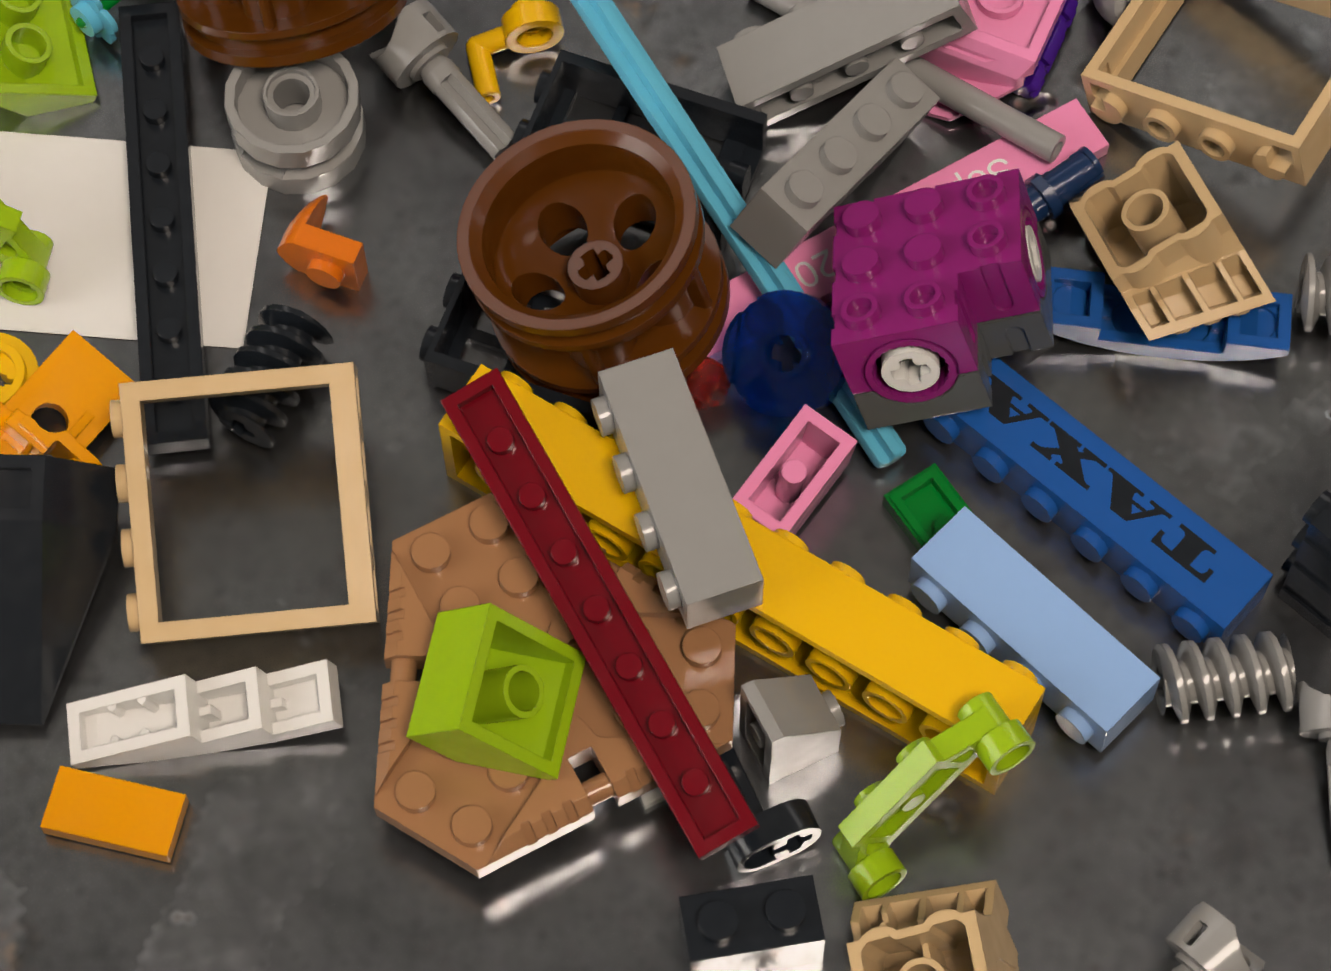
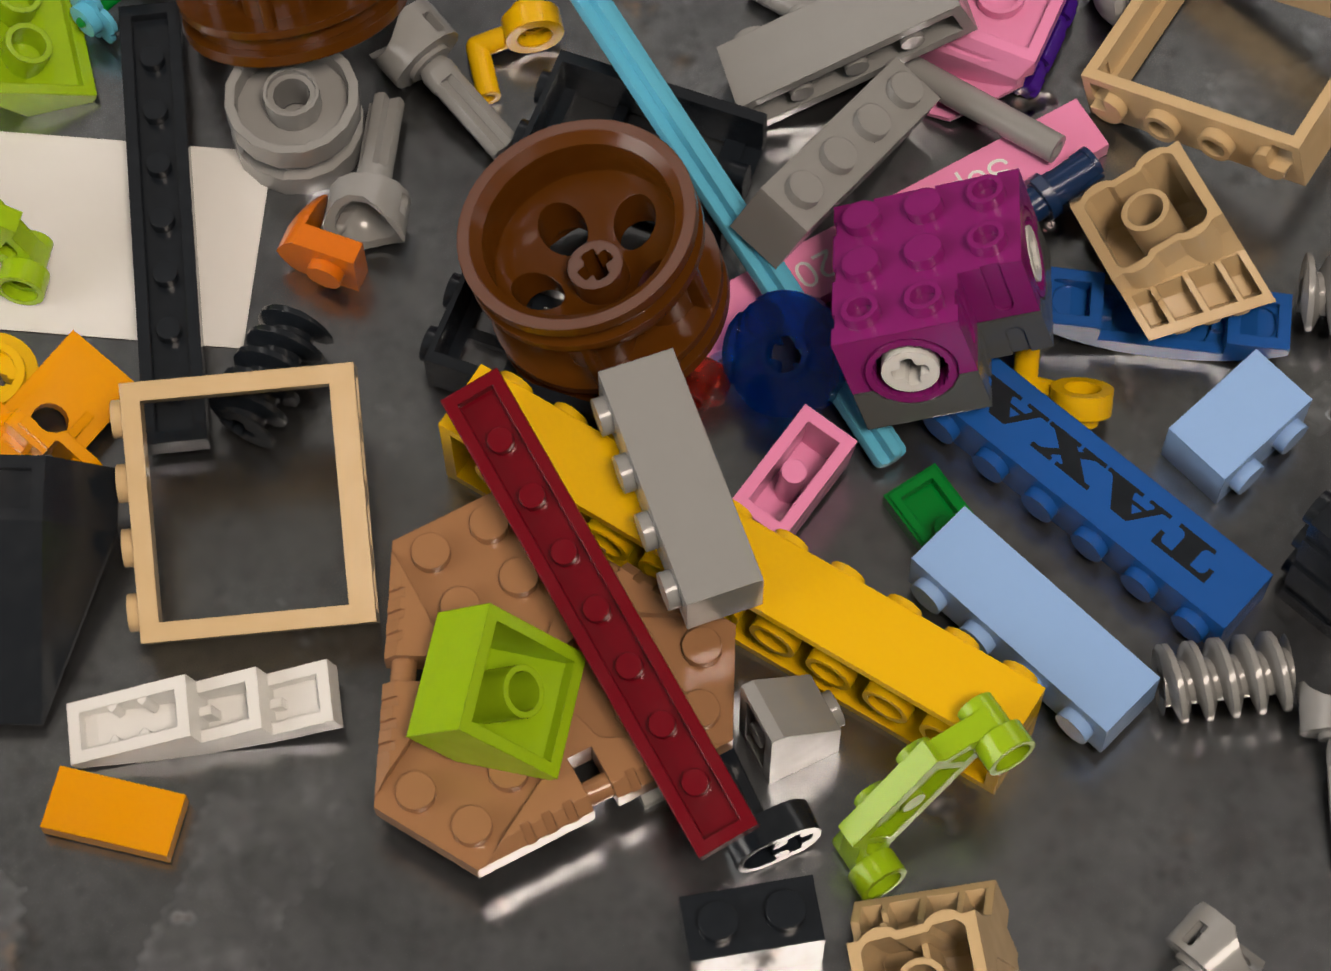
none -> light grey piece [323,92,412,250]
none -> yellow plate [1013,349,1114,429]
none -> light blue brick [1160,349,1313,505]

